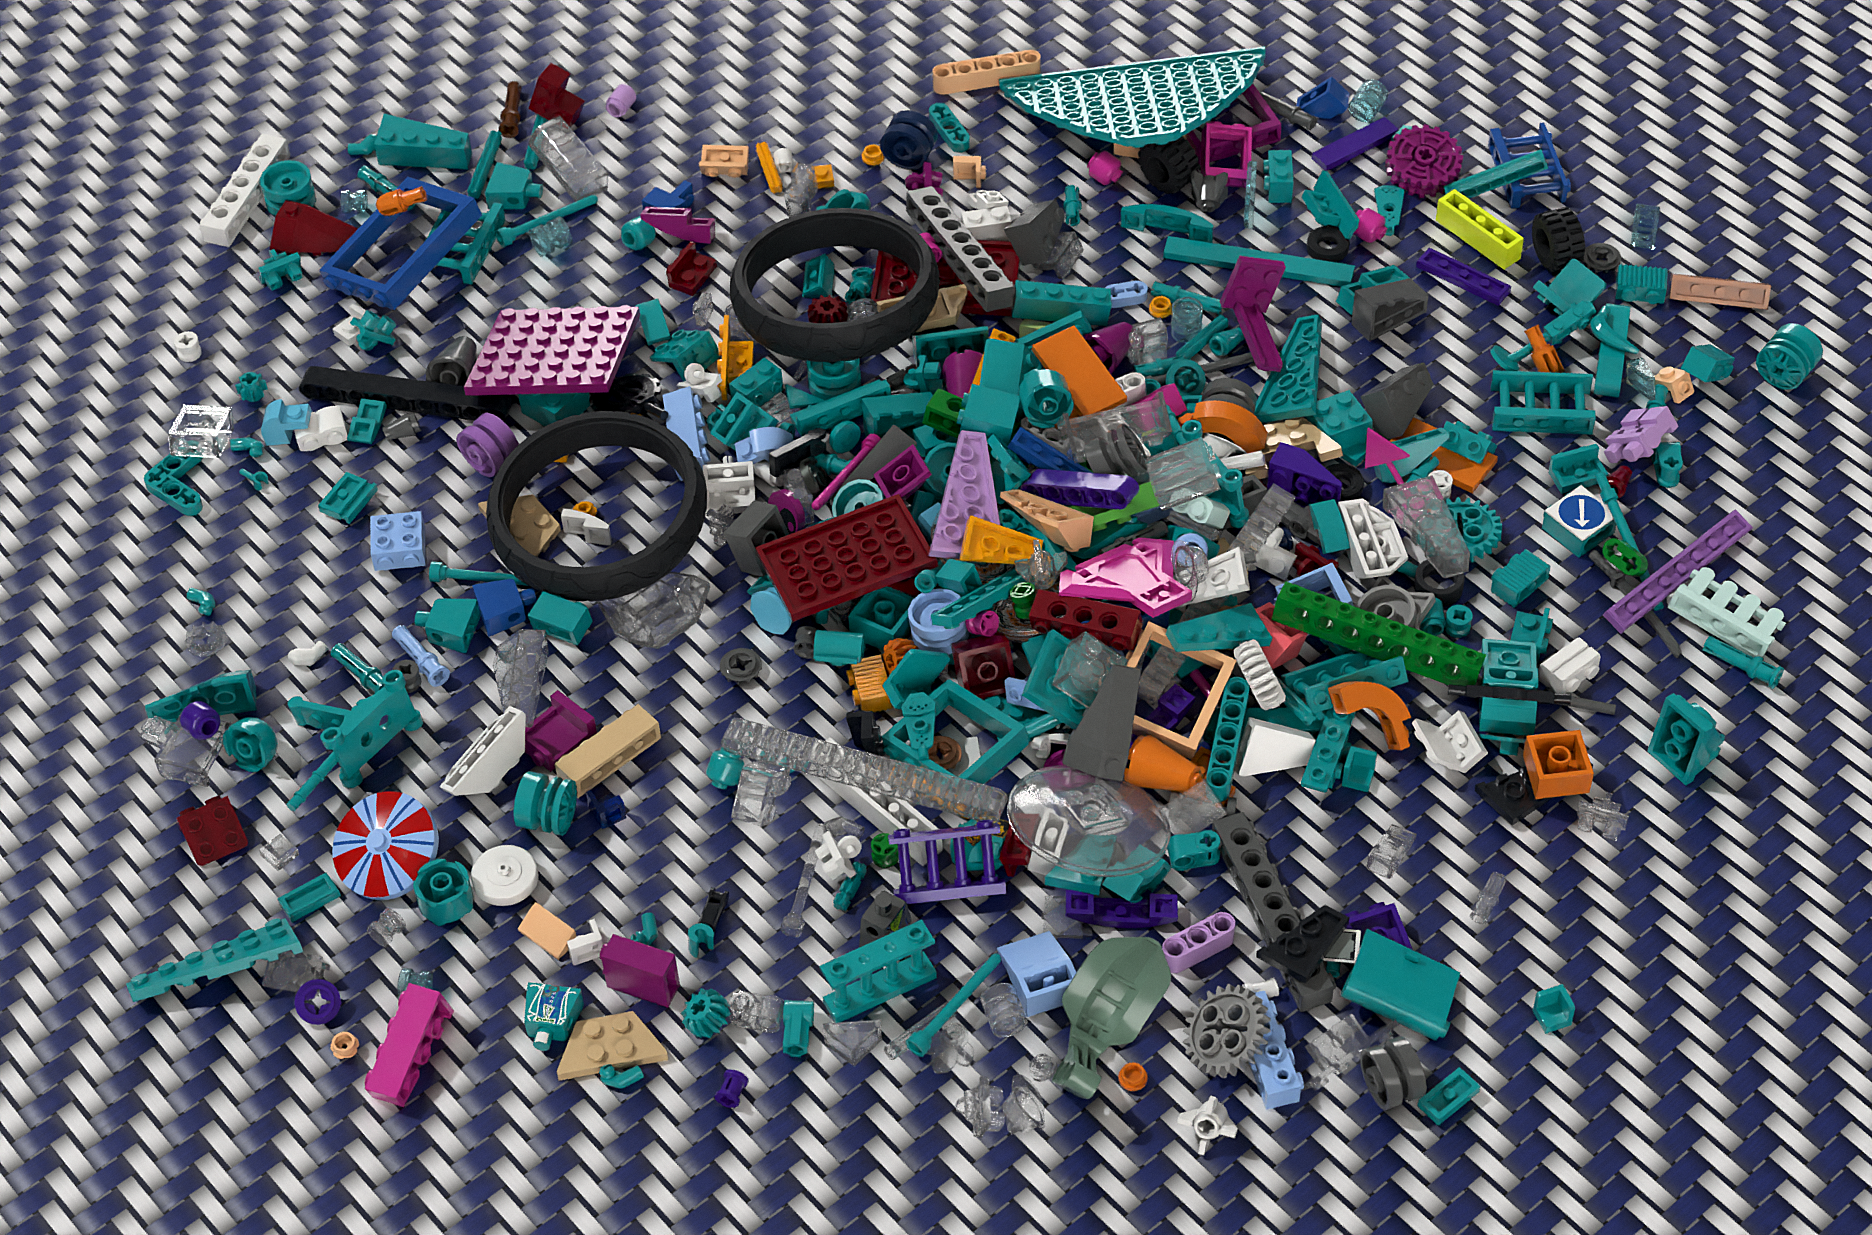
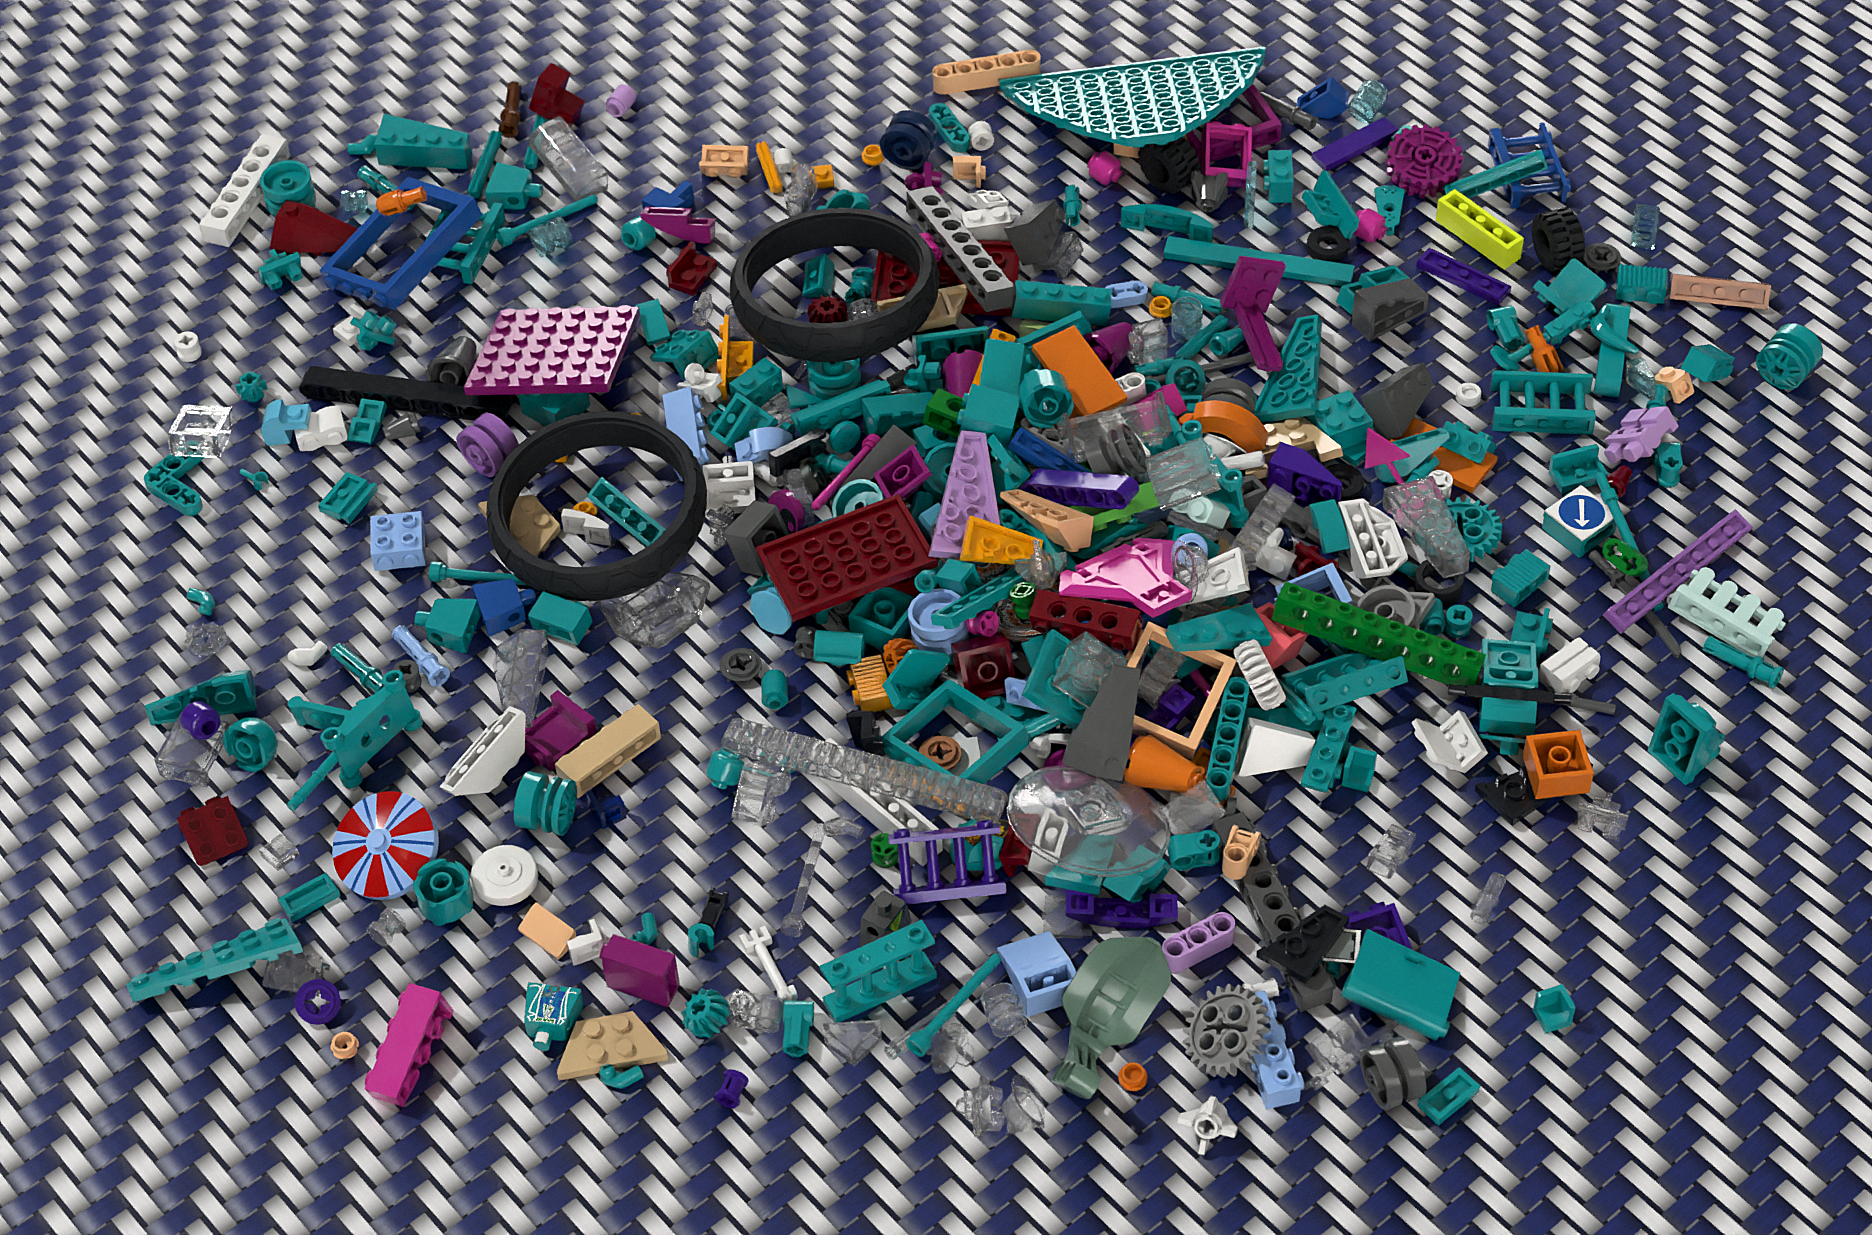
clear plate [138,715,180,750] -> none
teal arm [230,437,264,457] -> none
clear light blue wheel [398,968,433,996] -> none
black bar [589,373,668,420] -> none
white hips [815,830,862,881] -> none
teal axle [833,862,867,911] -> none
teal piece [901,692,936,760] -> none
clear plate [1029,1054,1058,1082] -> none
orange arch [1328,681,1411,750] -> none
none -> teal brick [586,476,667,546]
none -> white hinge [739,925,797,1005]
none -> teal brick [761,669,788,710]
none -> white wheel [968,121,994,151]
none -> light nougat piece [1222,825,1261,880]
none -> white tile [1456,383,1481,407]
none -> teal piece [1487,305,1525,351]

